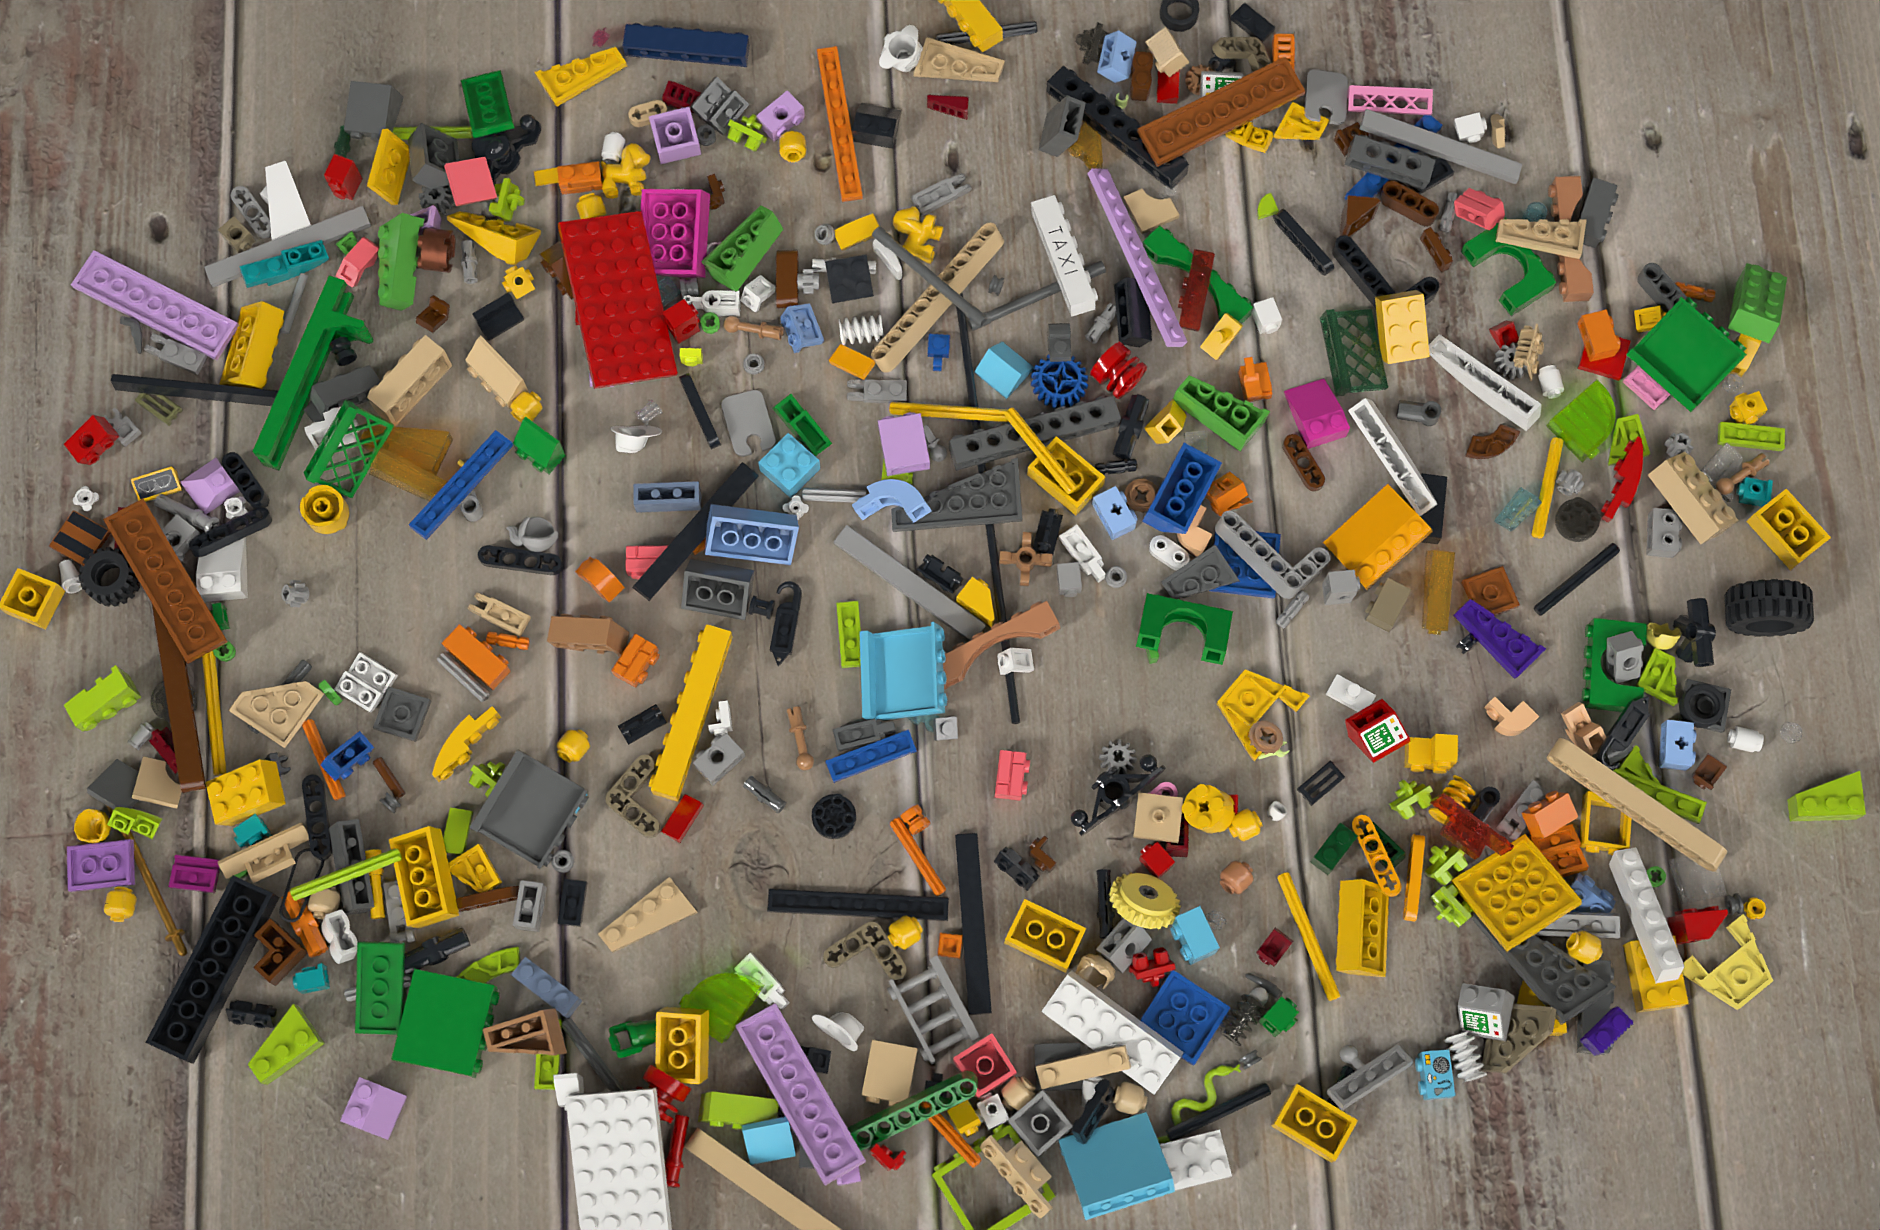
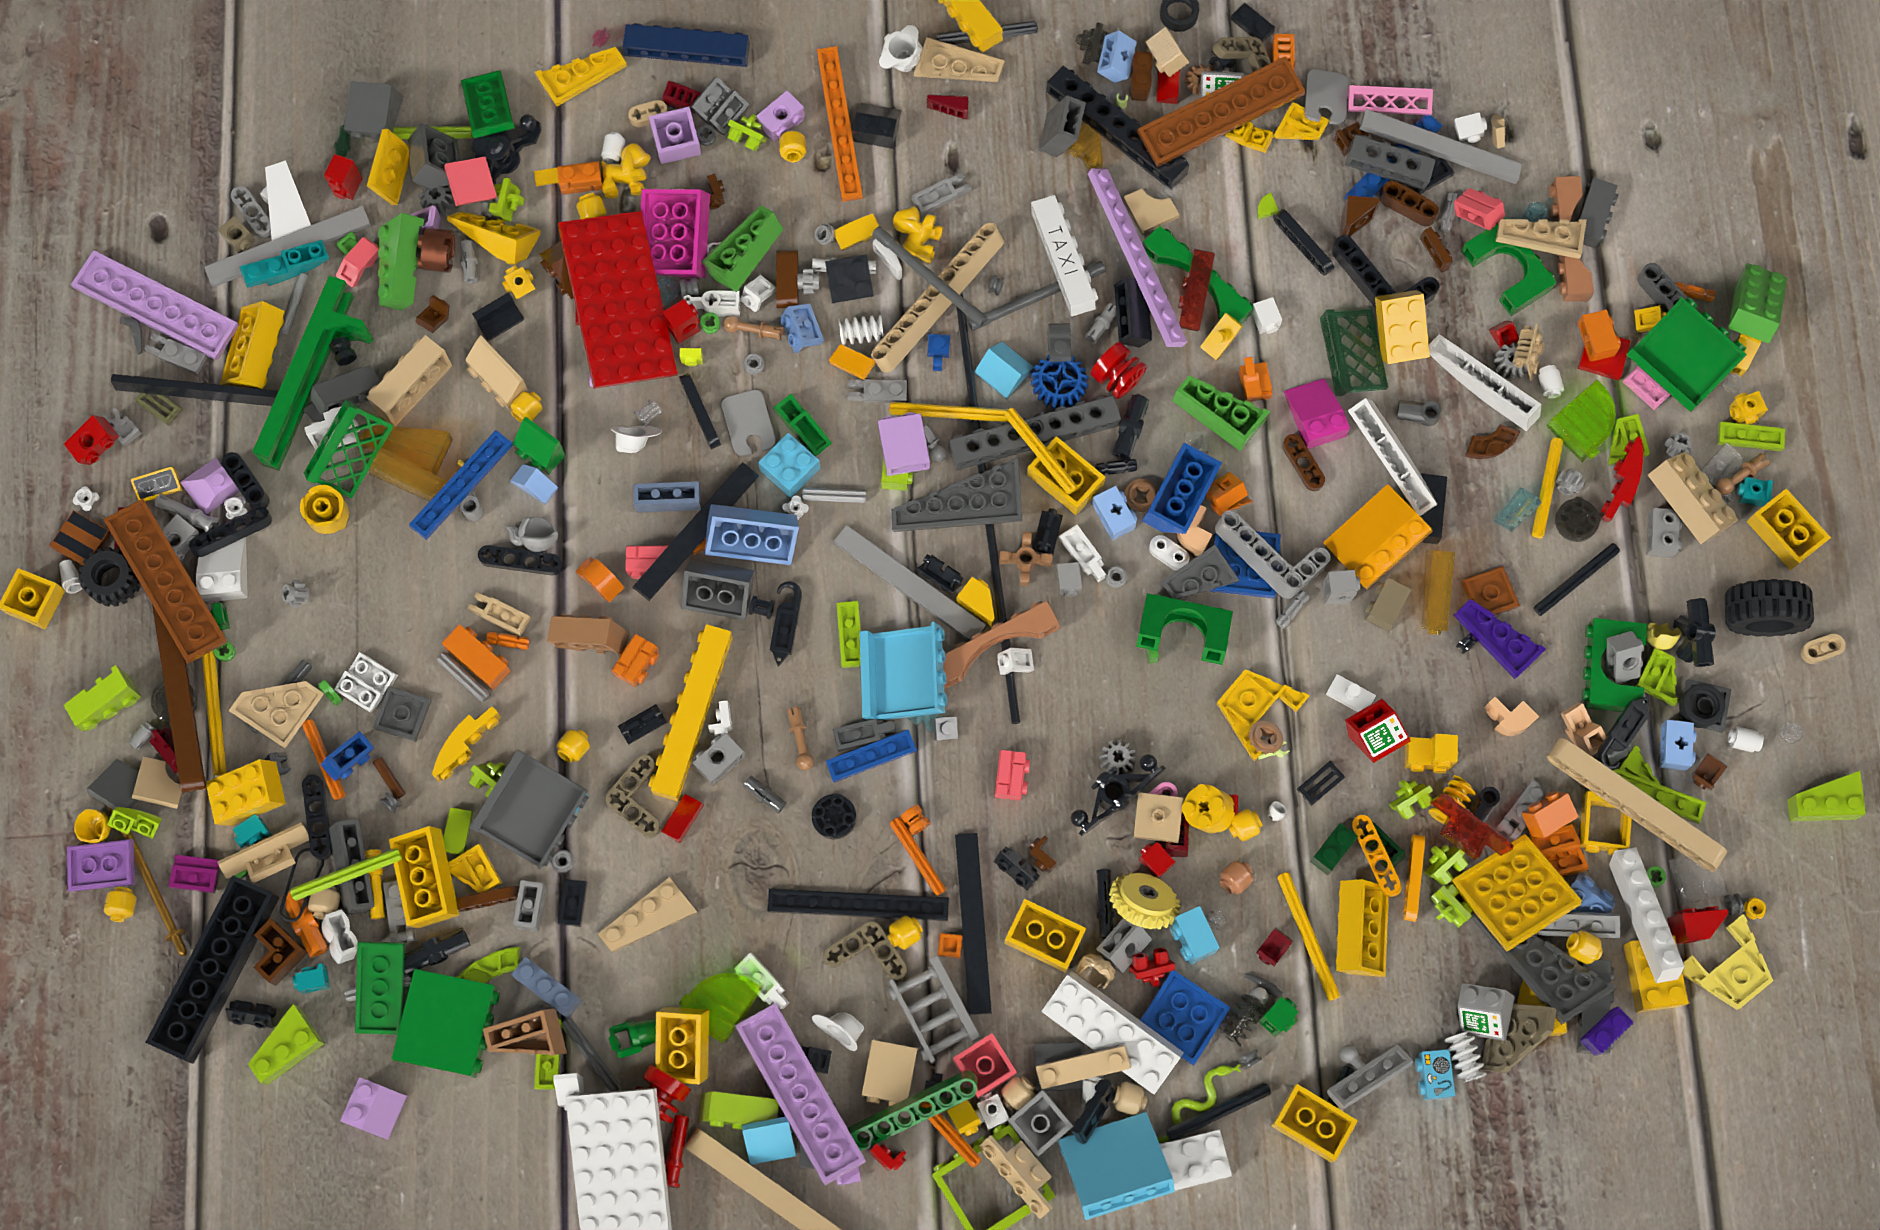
light blue arch [852,479,932,523] -> none
yellow slope [1144,399,1187,444] -> none
none -> light blue slope [510,464,558,505]
none -> tan plate [1801,634,1846,664]

